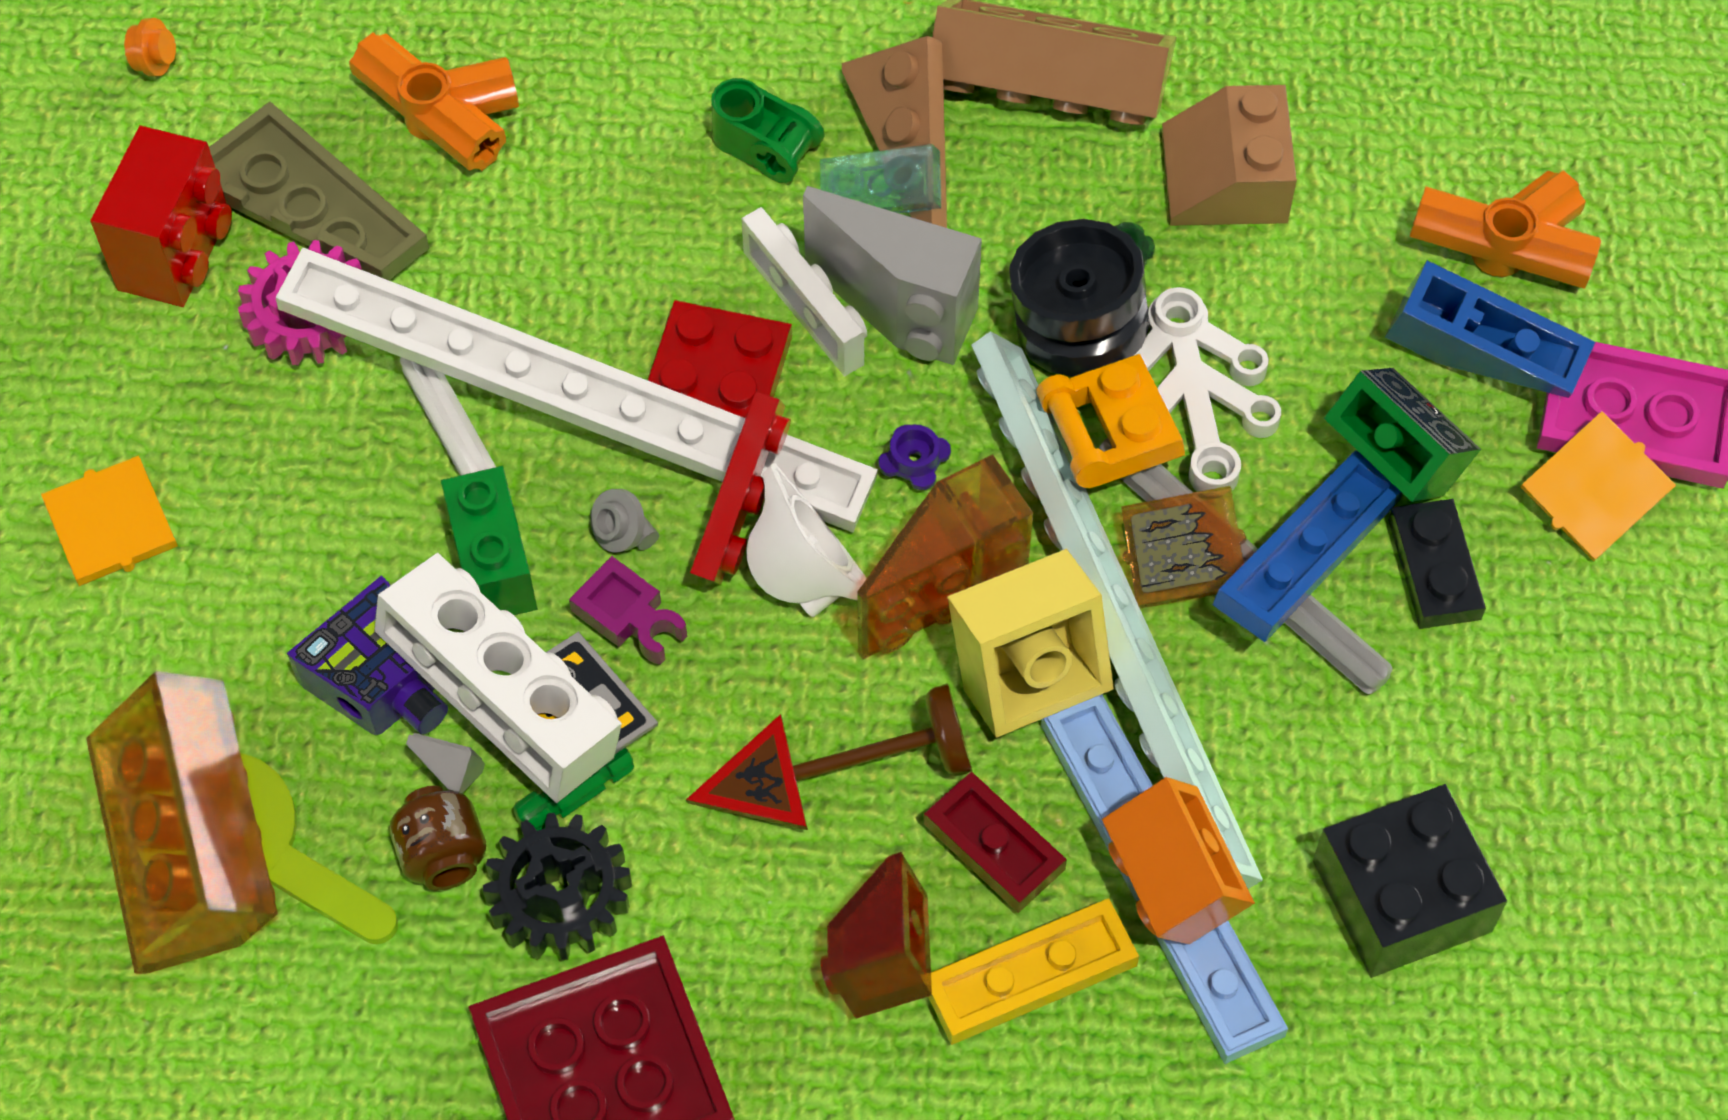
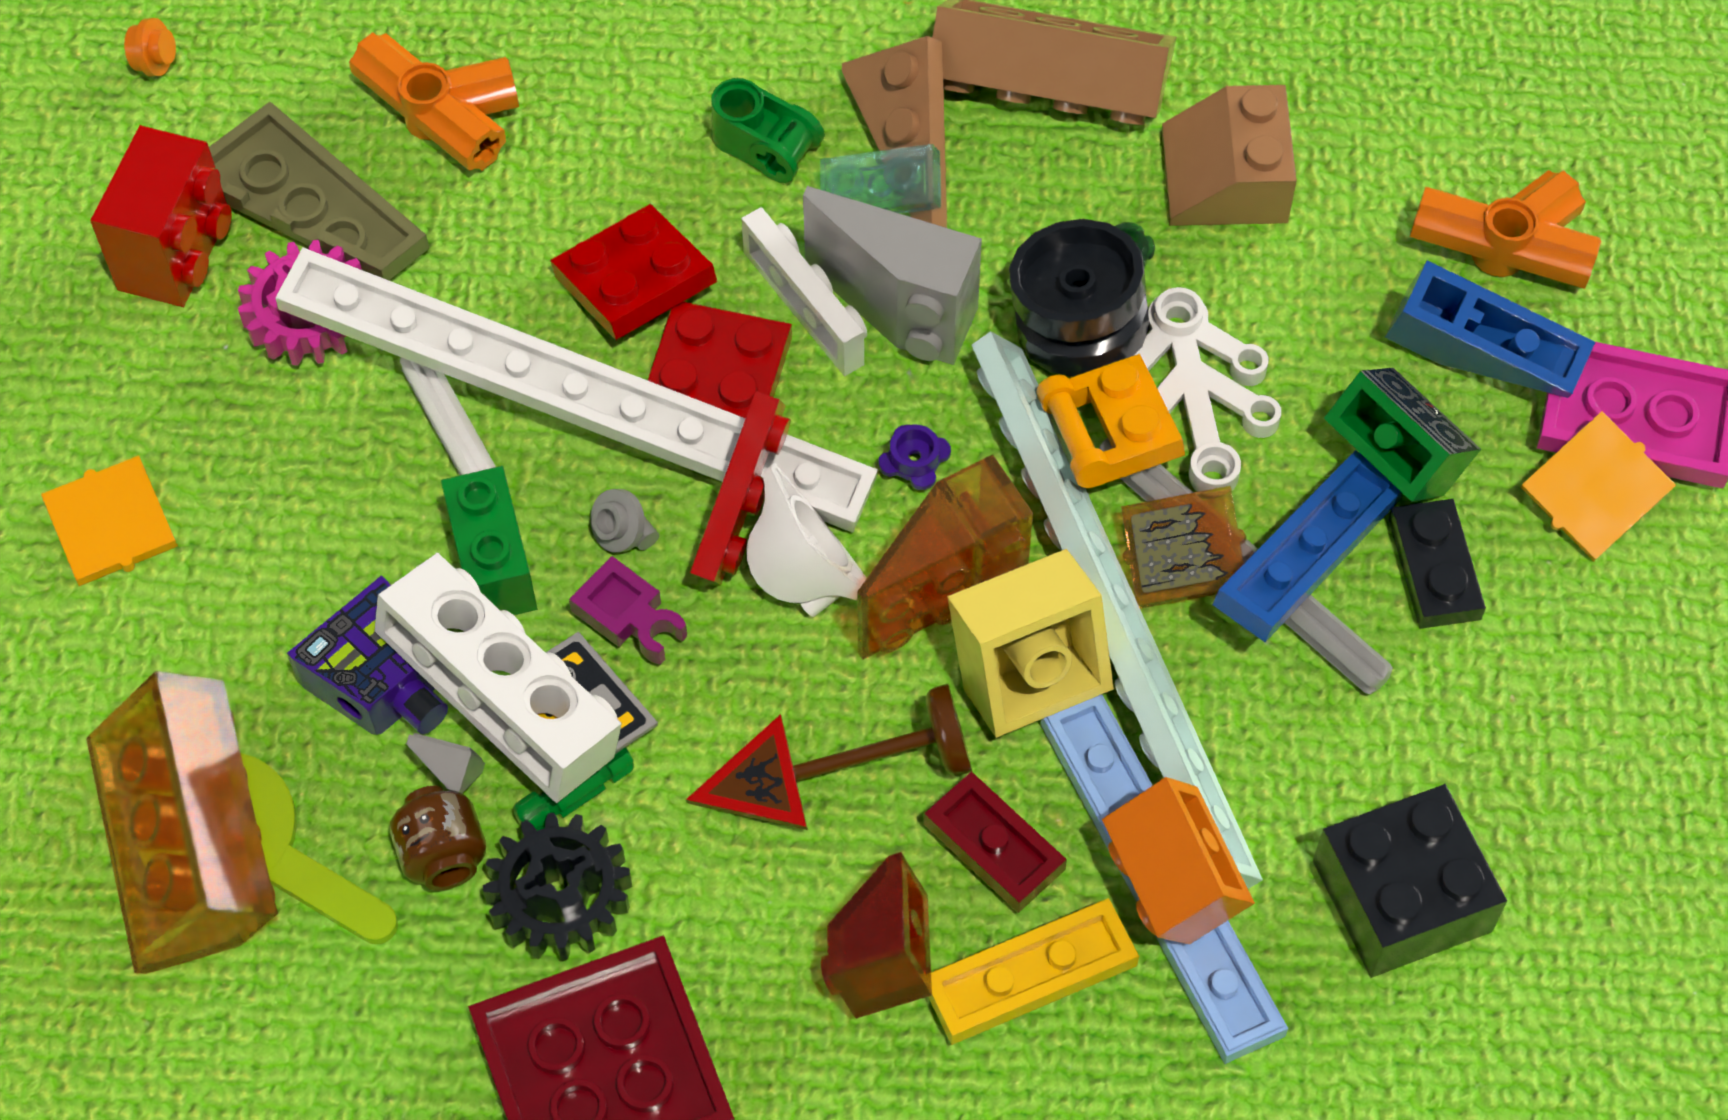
none -> red plate [550,203,717,340]

